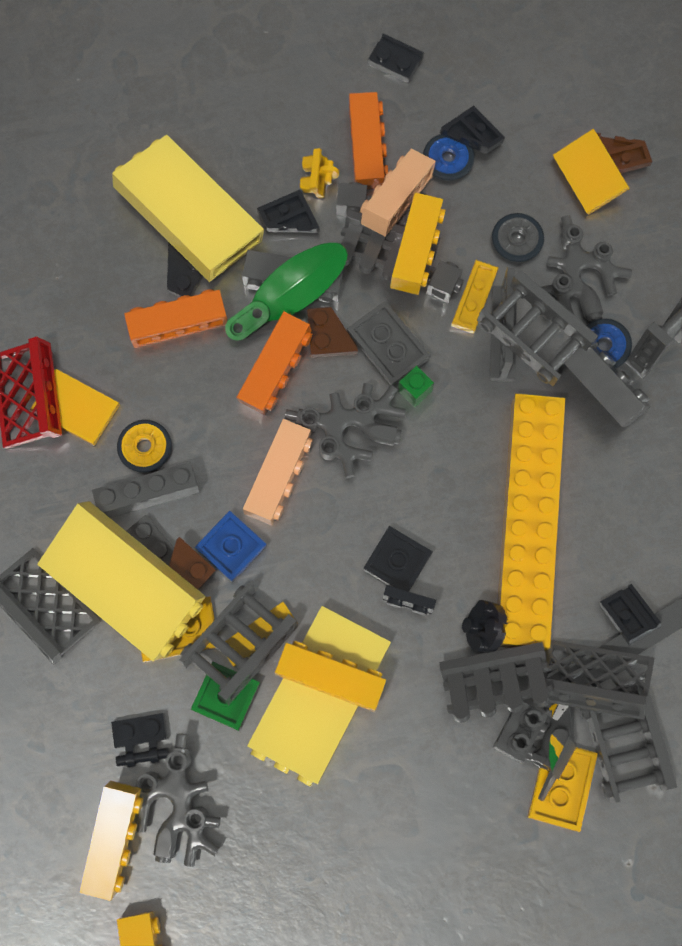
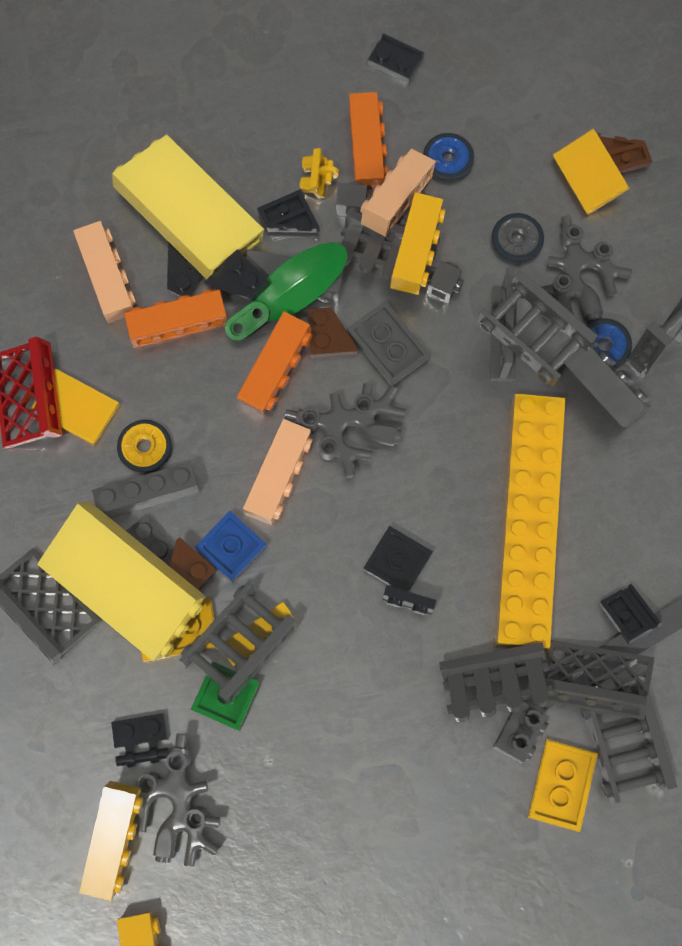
light yellow brick [247,606,391,787] -> none
yellow brick [275,641,386,712] -> none
green brick [398,366,434,408] -> none
black wing [440,105,505,154] -> none
yellow tile [451,260,498,334] -> none
black plate [462,600,507,653] -> none
dark grey animal [531,703,577,802] -> none
none -> light nougat brick [73,221,137,324]
none -> black wing [204,249,271,301]

